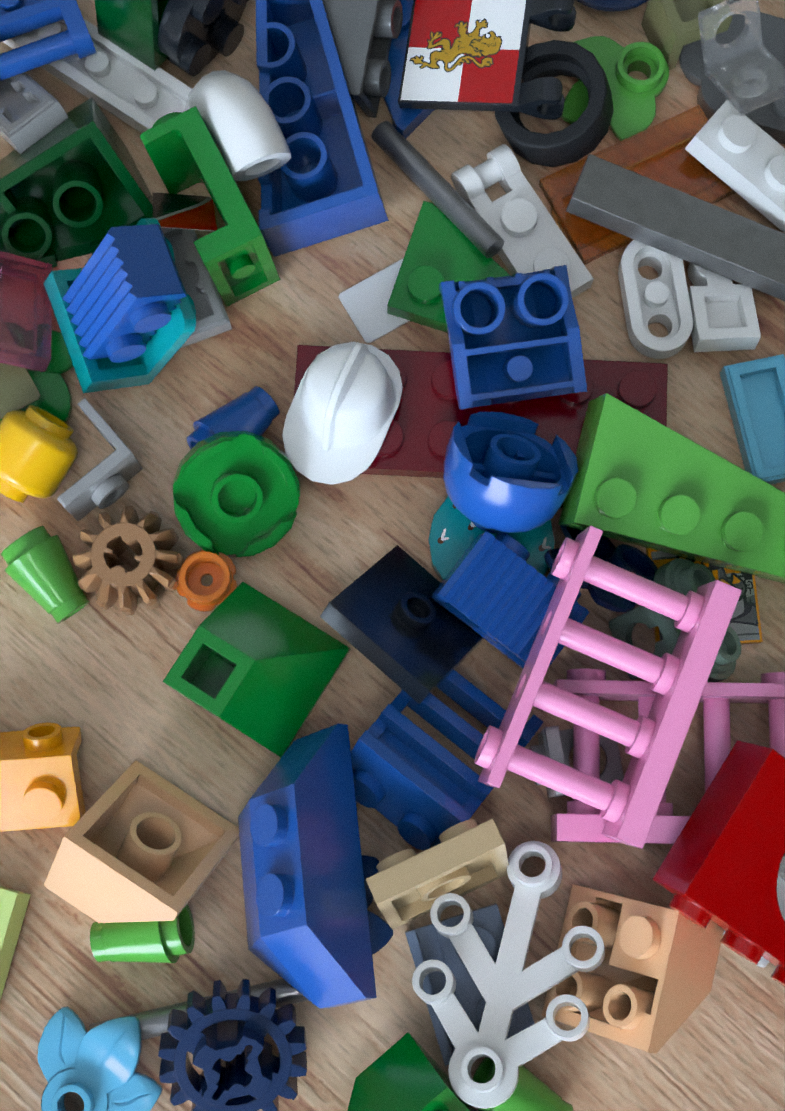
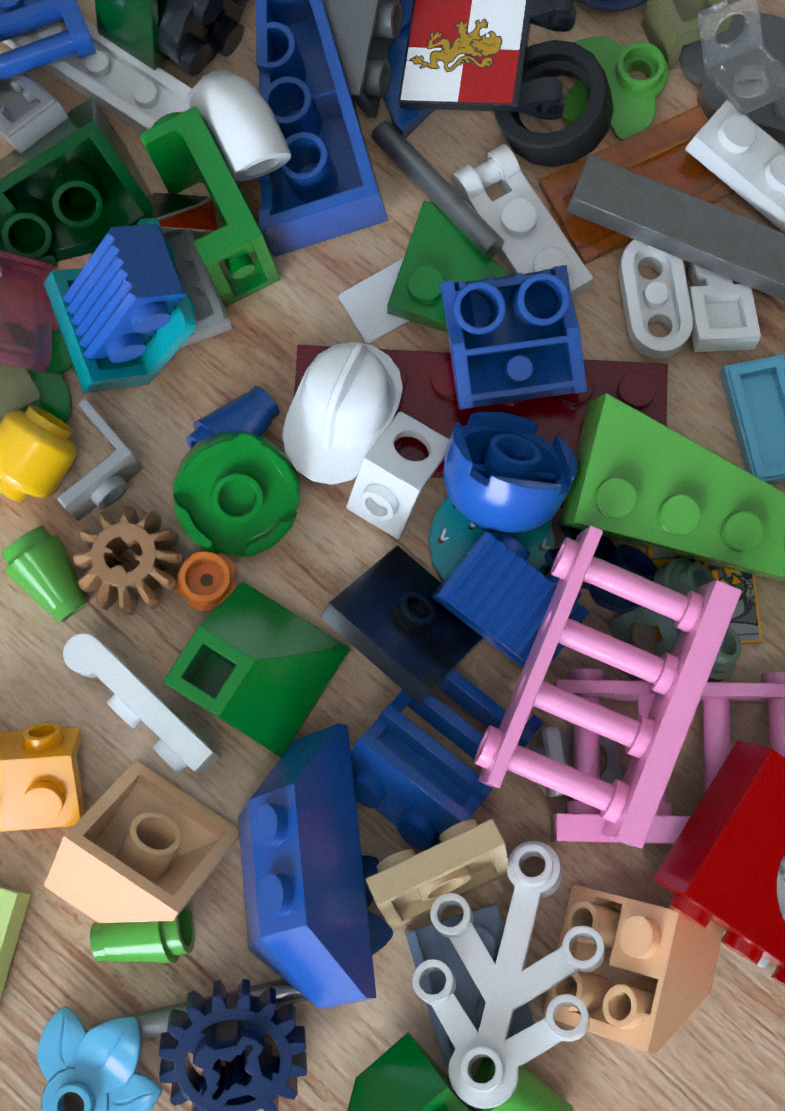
none -> white plate [63,633,221,775]
none -> white bracket [346,412,449,539]

